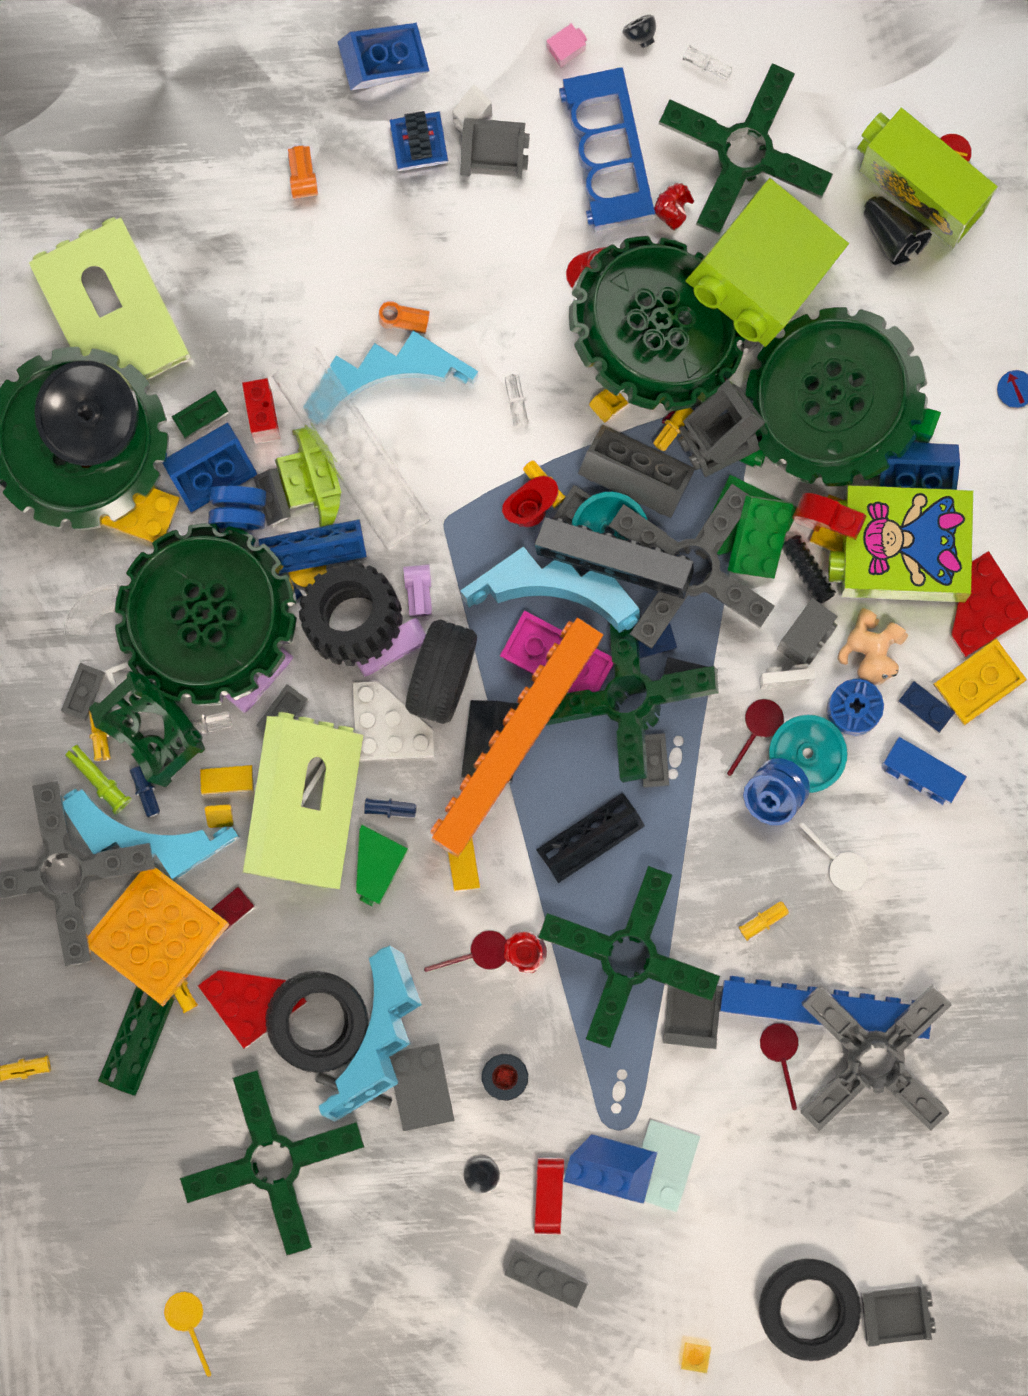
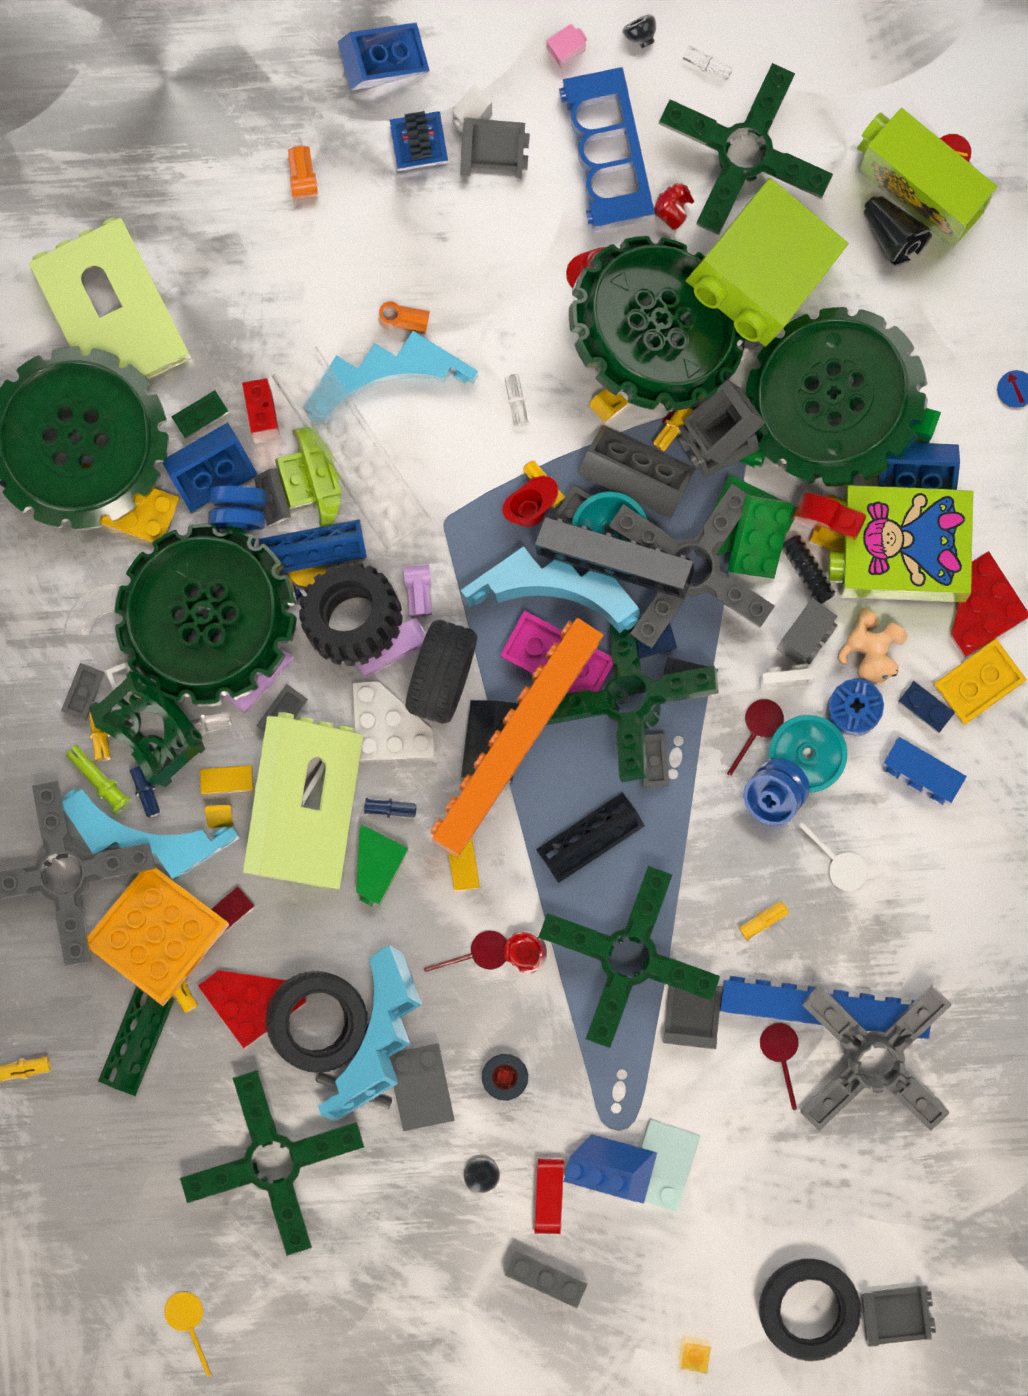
black dish [35,360,139,466] -> none

